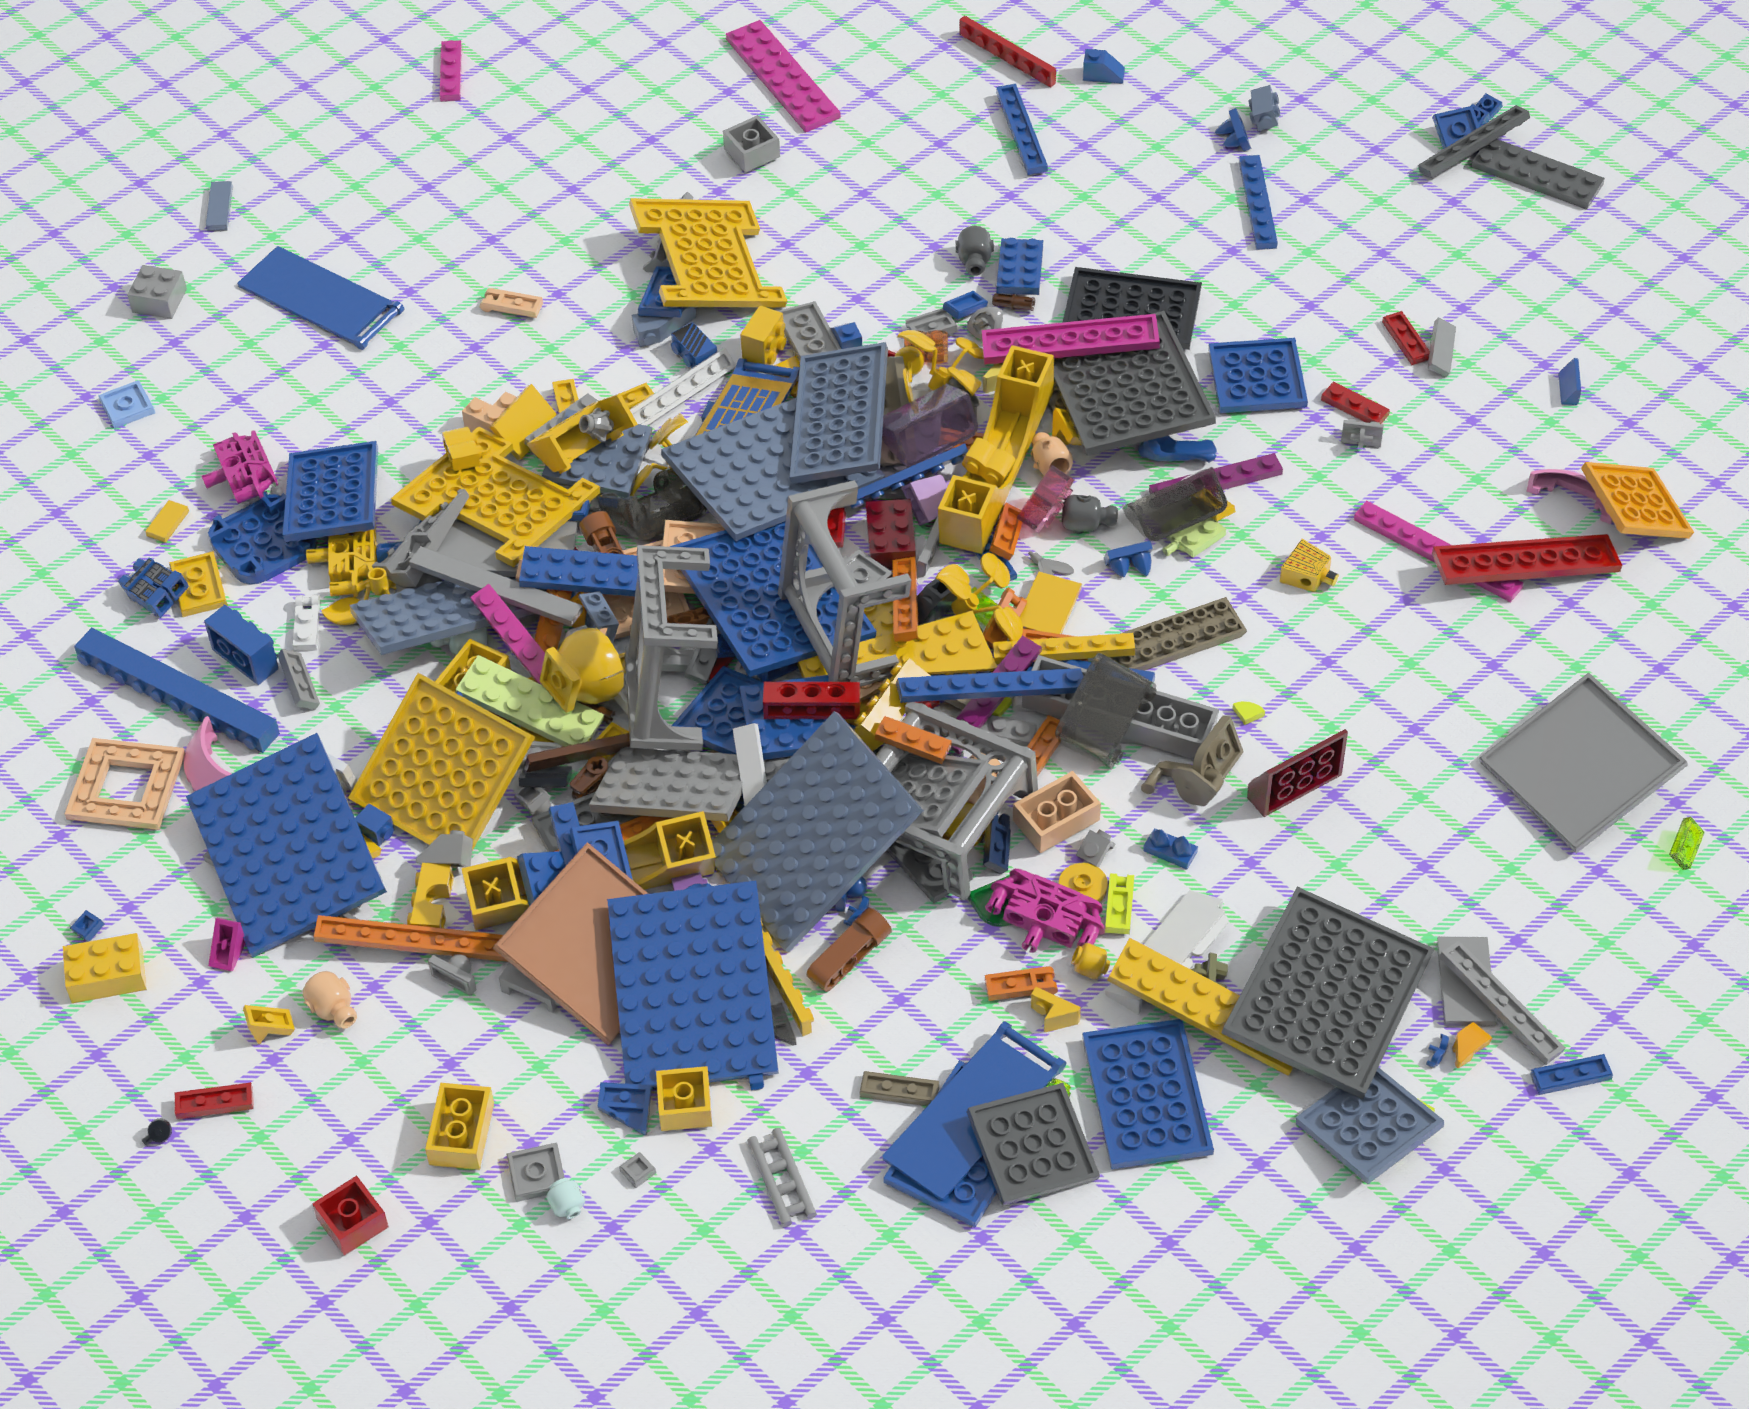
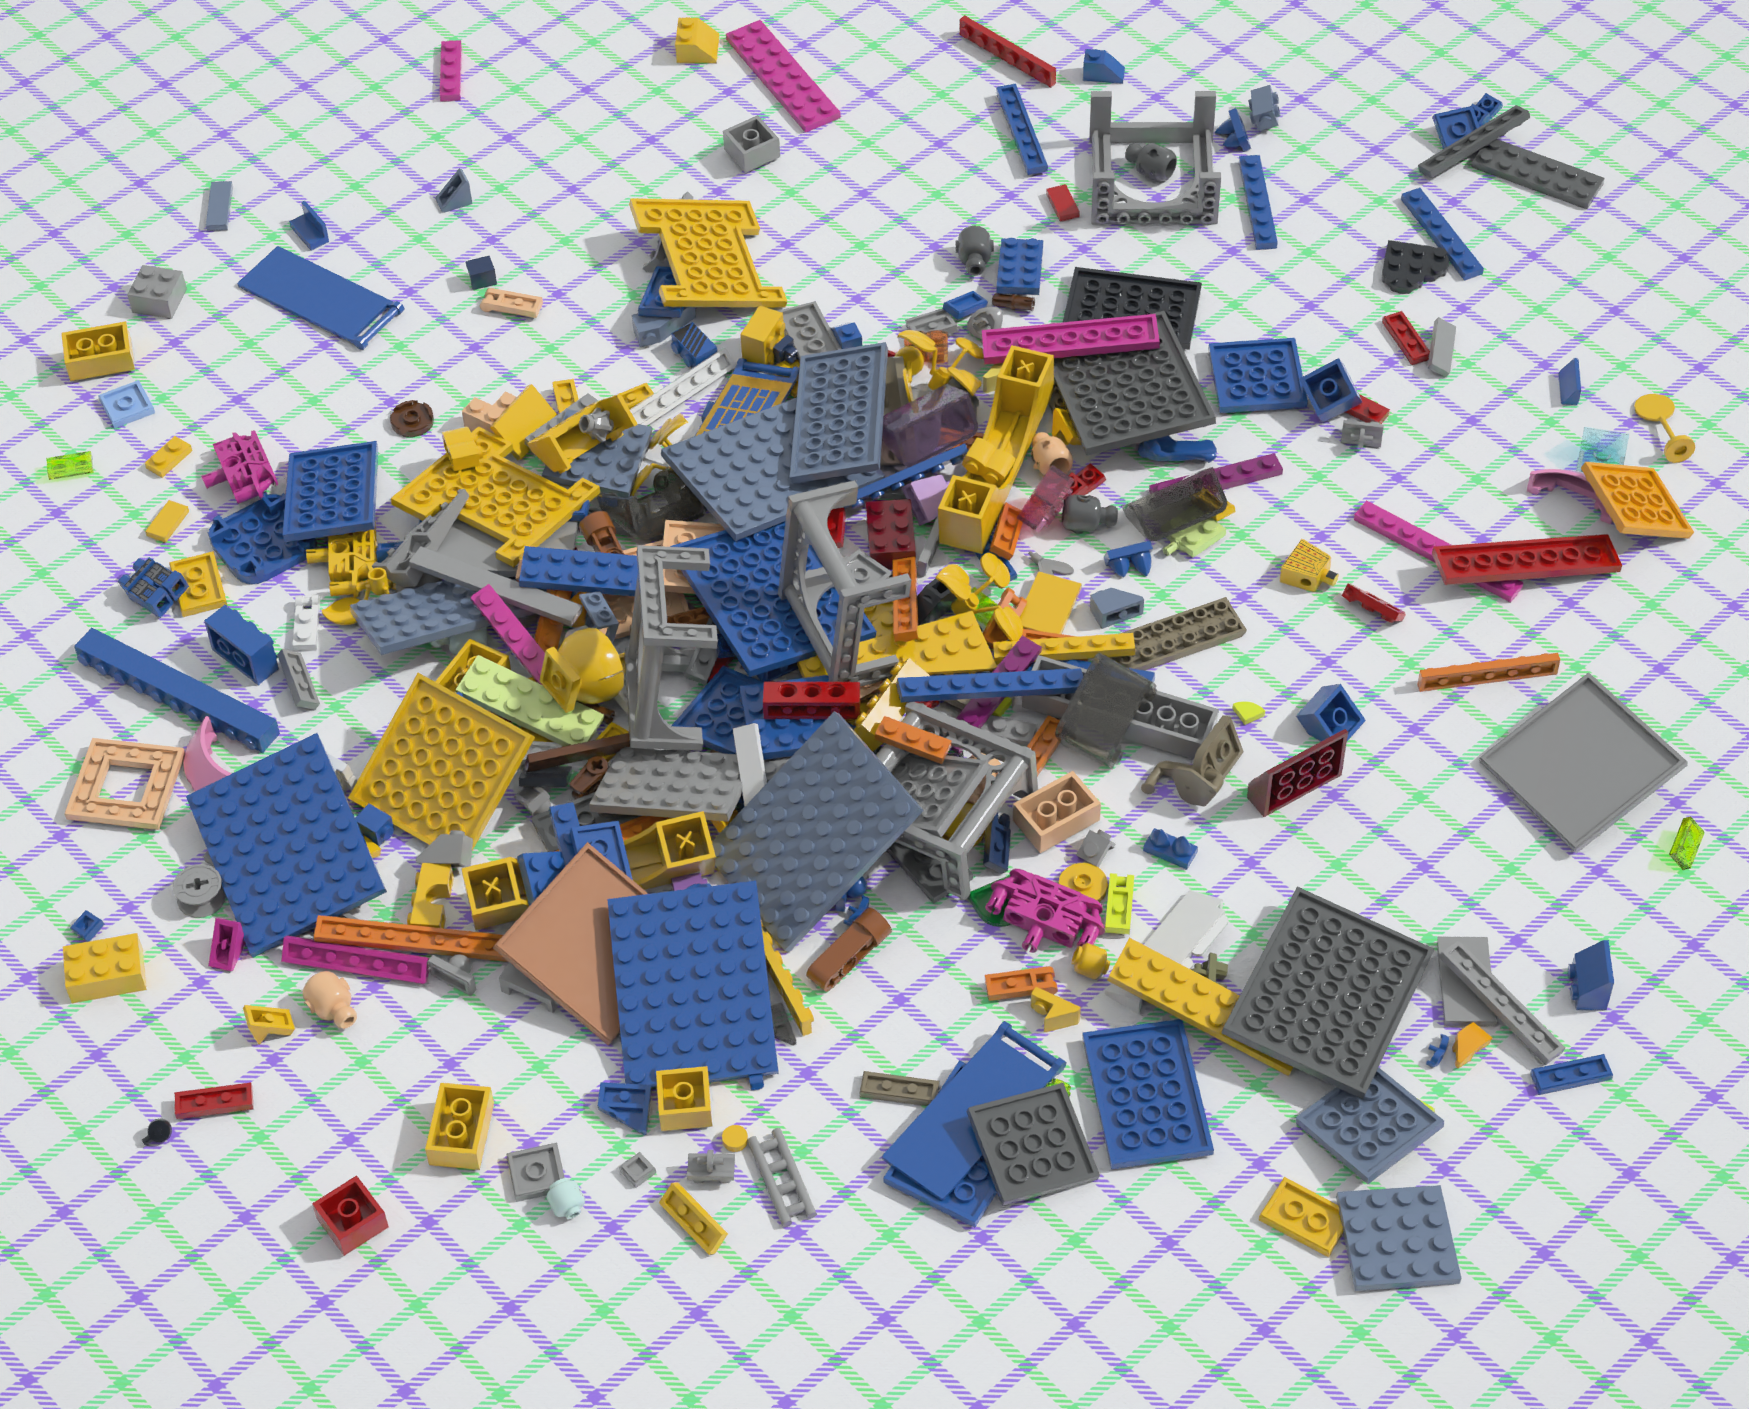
none -> clear neon green plate [46,451,94,480]
none -> yellow brick [61,321,135,381]
none -> yellow plate [145,436,192,478]
none -> light grey piece [173,864,226,918]
none -> dark pink plate [281,936,430,984]
none -> blue panel [289,200,329,251]
none -> reddish brown tile [390,400,434,437]
none -> sand blue slope [435,168,473,213]
none -> dark blue panel [465,255,497,290]
none -> yellow plate [659,1182,728,1255]
none -> yellow slope [675,17,720,63]
none -> light grey hips [687,1150,735,1183]
none -> yellow tile [722,1125,748,1152]
none -> dark blue tile [773,334,798,364]
none -> red tile [1046,184,1080,222]
none -> red slope [1056,463,1106,497]
none -> light grey arch [1089,91,1221,224]
none -> sand blue slope [1090,588,1144,629]
none -> dark grey piece [1125,143,1177,181]
none -> yellow tile [1259,1177,1343,1257]
none -> blue slope [1296,684,1366,742]
none -> blue brick [1299,358,1362,423]
none -> sand blue plate [1336,1185,1462,1291]
none -> red hinge [1341,583,1406,623]
none -> black plate [1382,240,1449,294]
none -> blue plate [1401,187,1484,281]
none -> orange plate [1417,653,1560,692]
none -> blue slope [1568,940,1614,1010]
none -> clear light blue slope [1576,427,1629,472]
none -> yellow piece [1634,394,1696,463]

